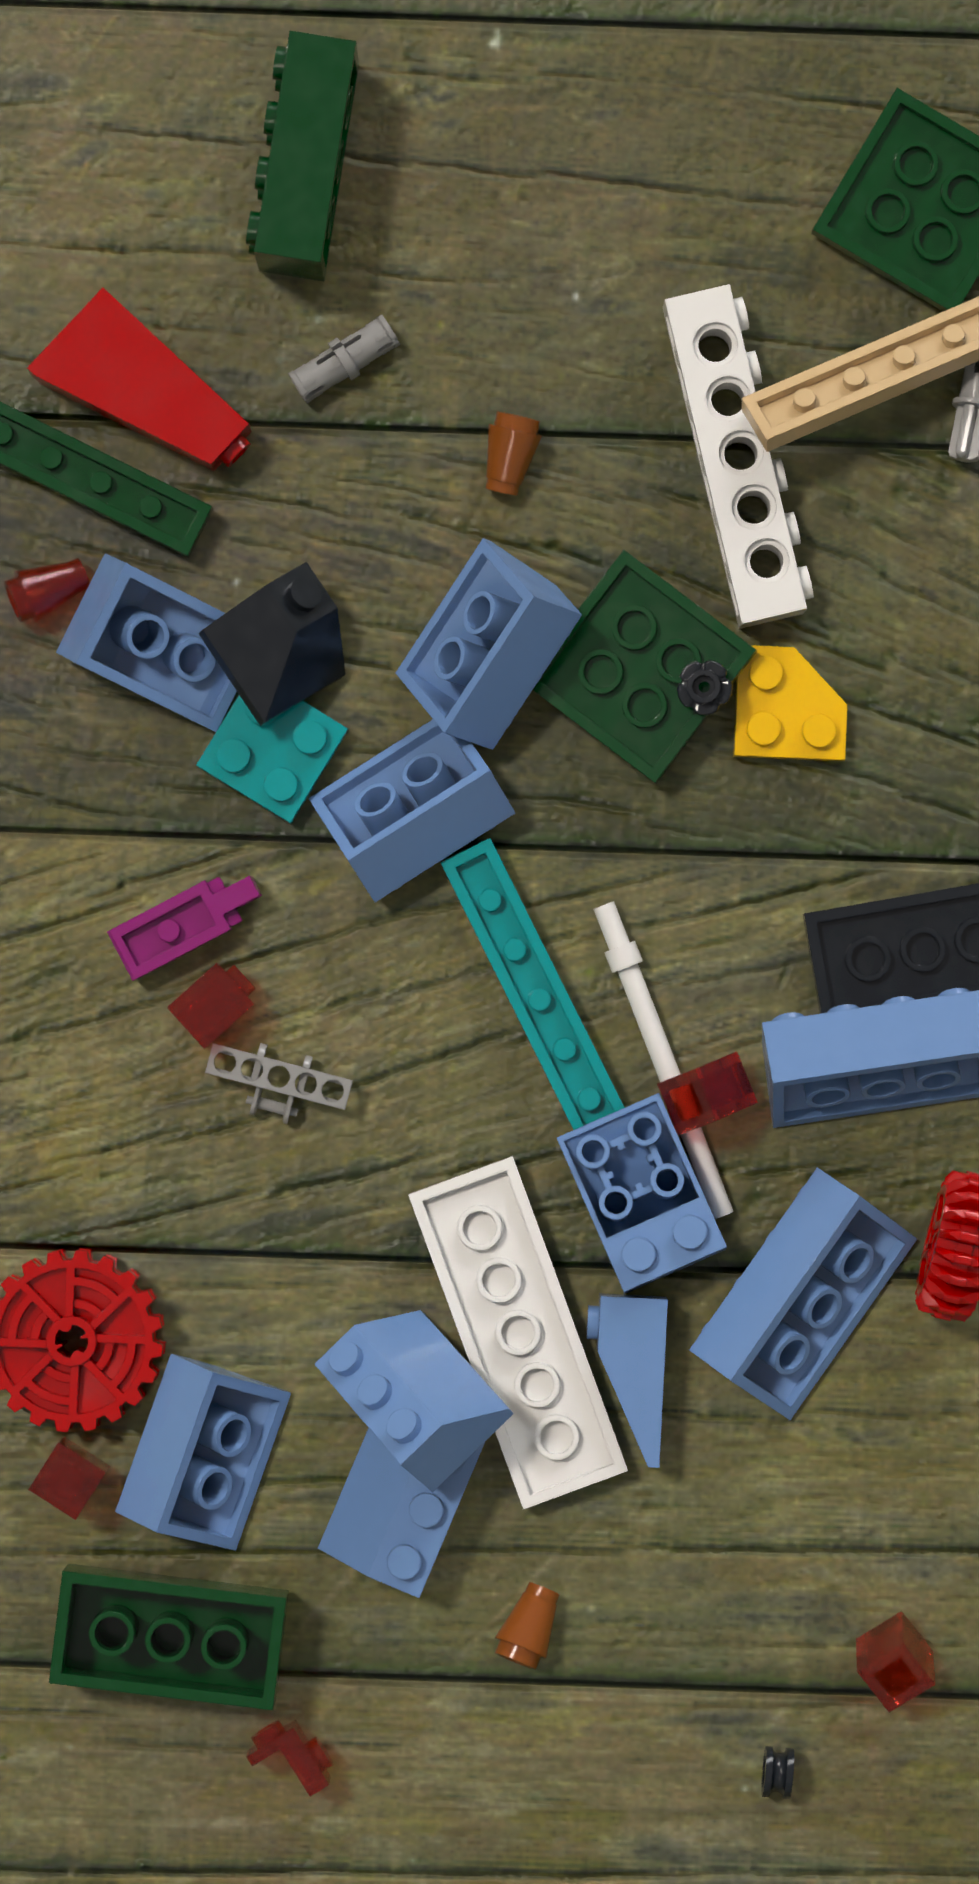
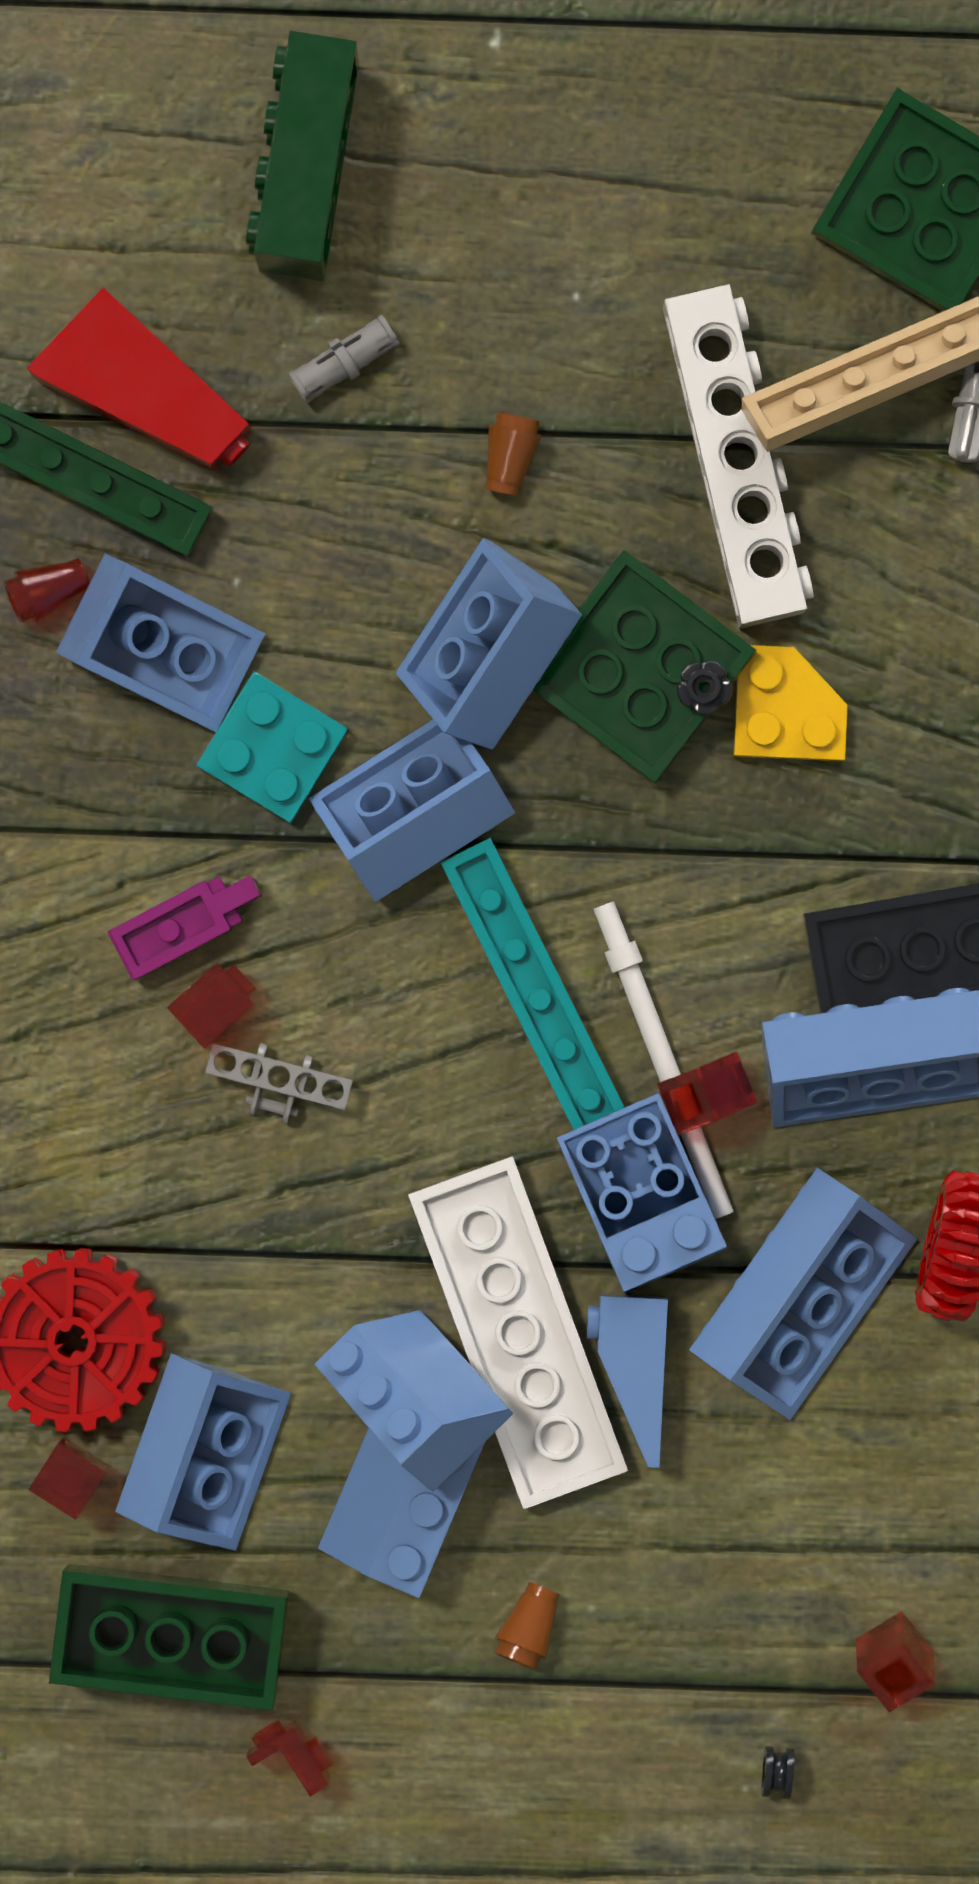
black slope [199,562,346,726] -> none

